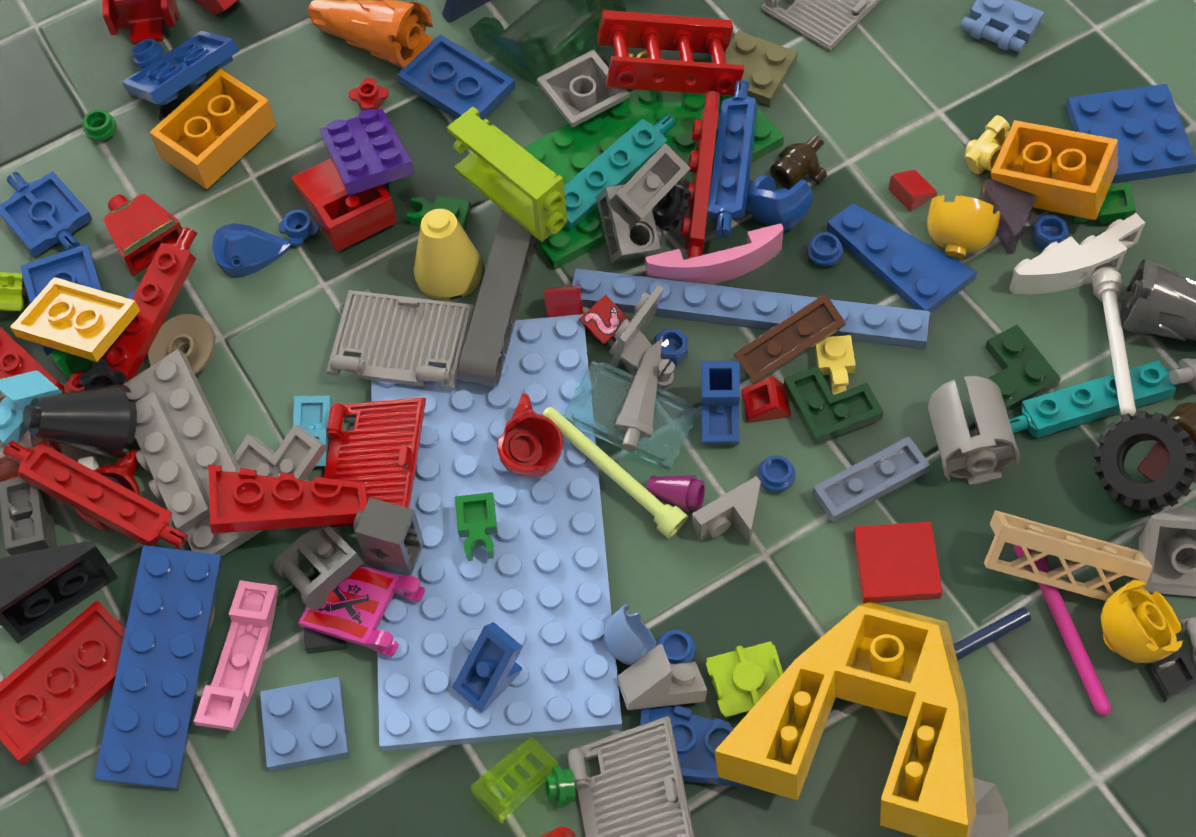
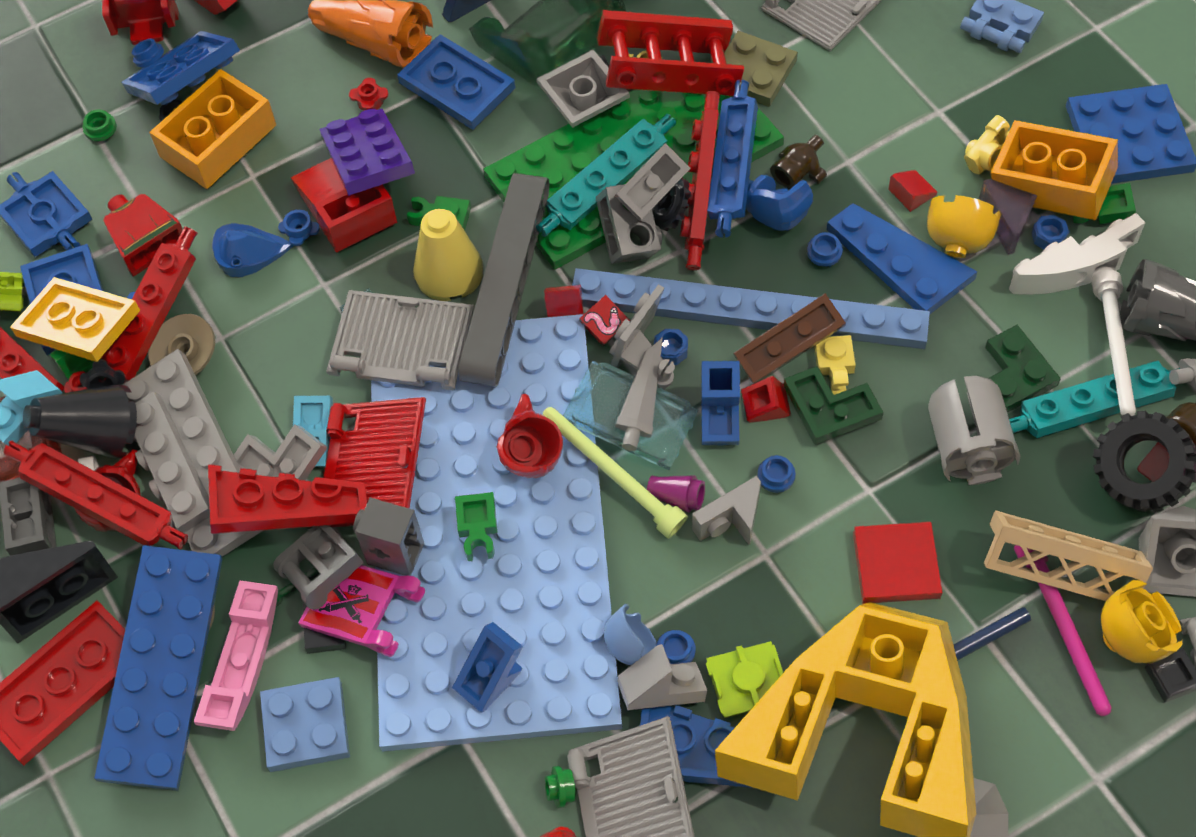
lime door [447,107,567,242] -> none
clear neon green slope [470,736,560,823] -> none
bright pink slope [645,224,784,285] -> none
sand blue plate [812,436,930,523] -> none

